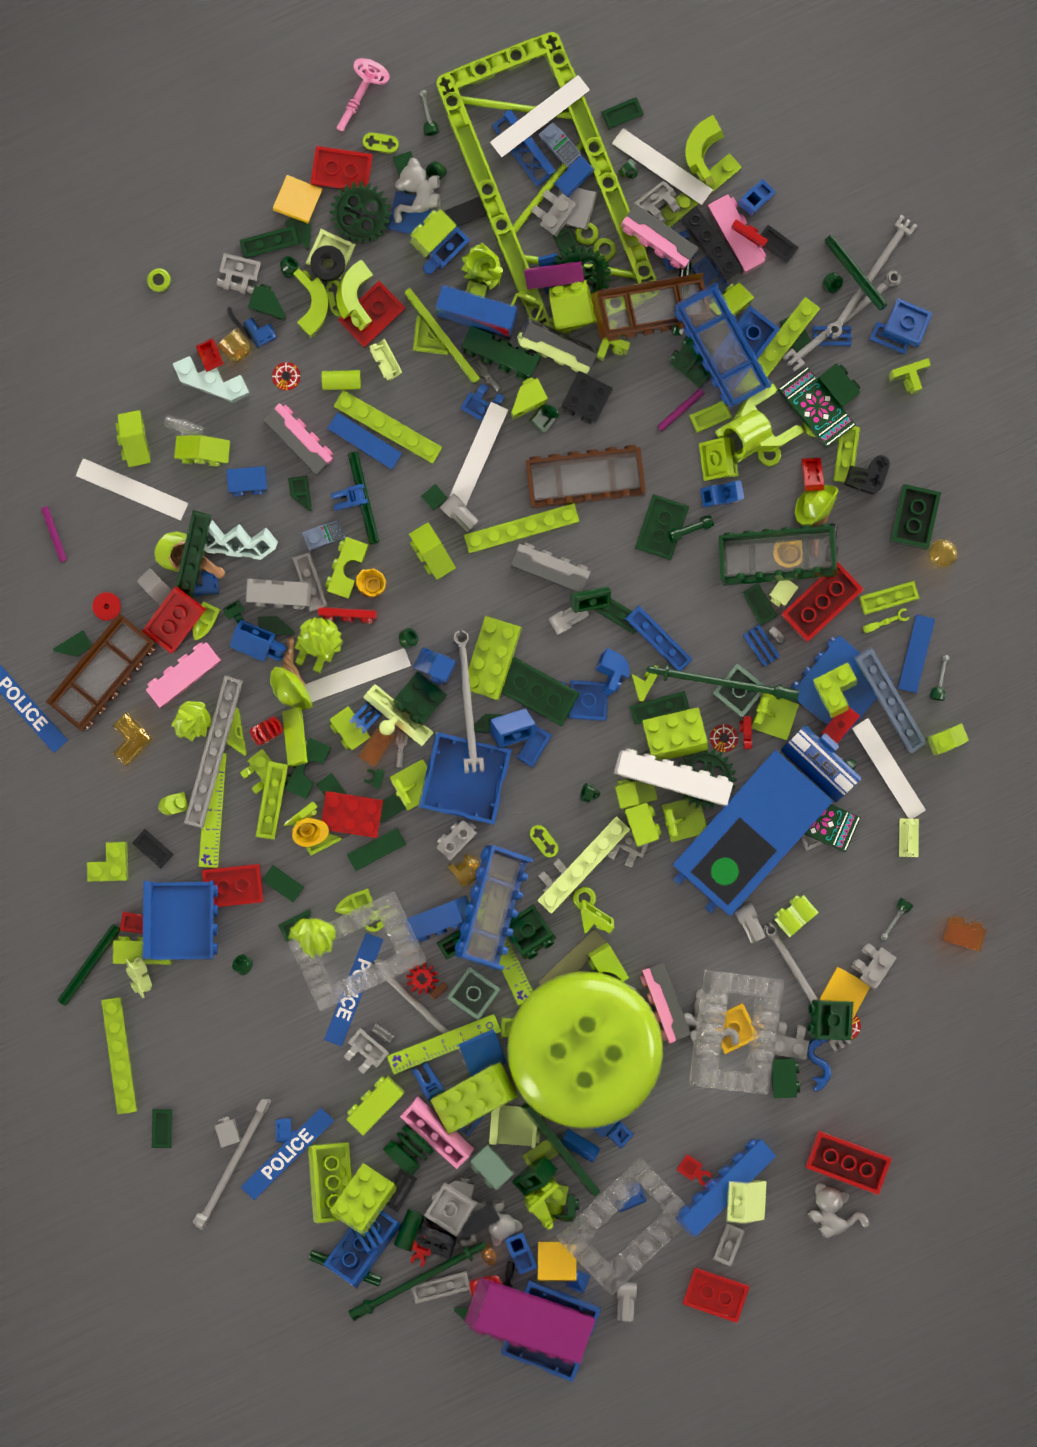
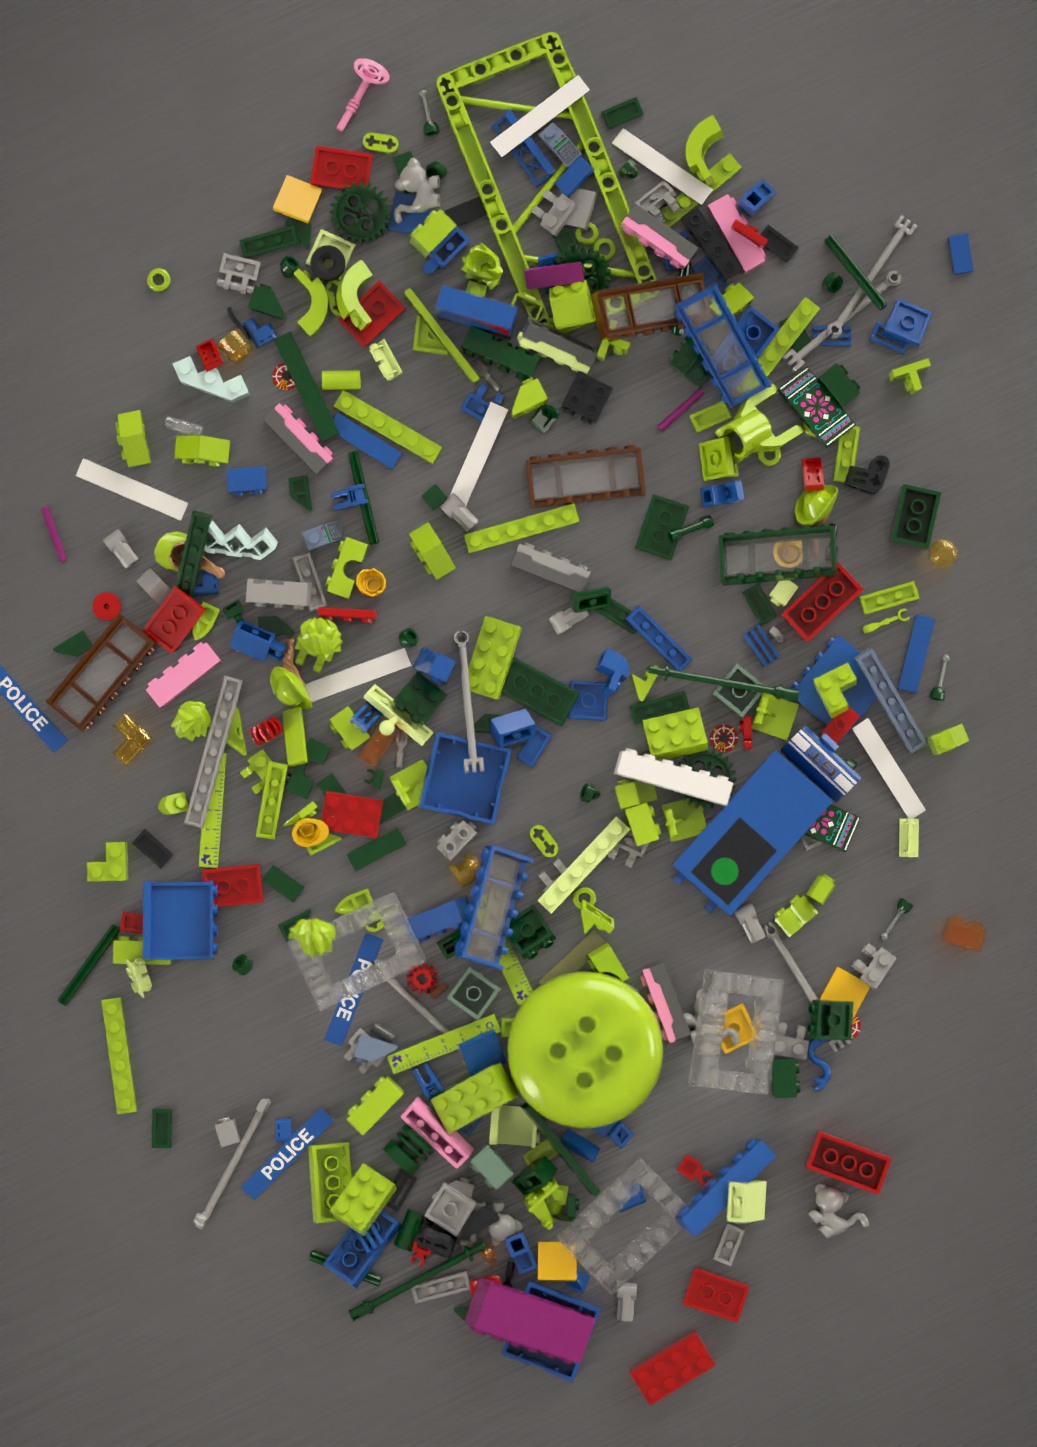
none -> light grey piece [103,529,139,569]
none -> dark green tile [274,331,340,442]
none -> sand blue slope [353,1034,398,1065]
none -> red brick [629,1329,716,1406]
none -> lime brick [806,874,836,905]
none -> blue tile [948,233,974,275]

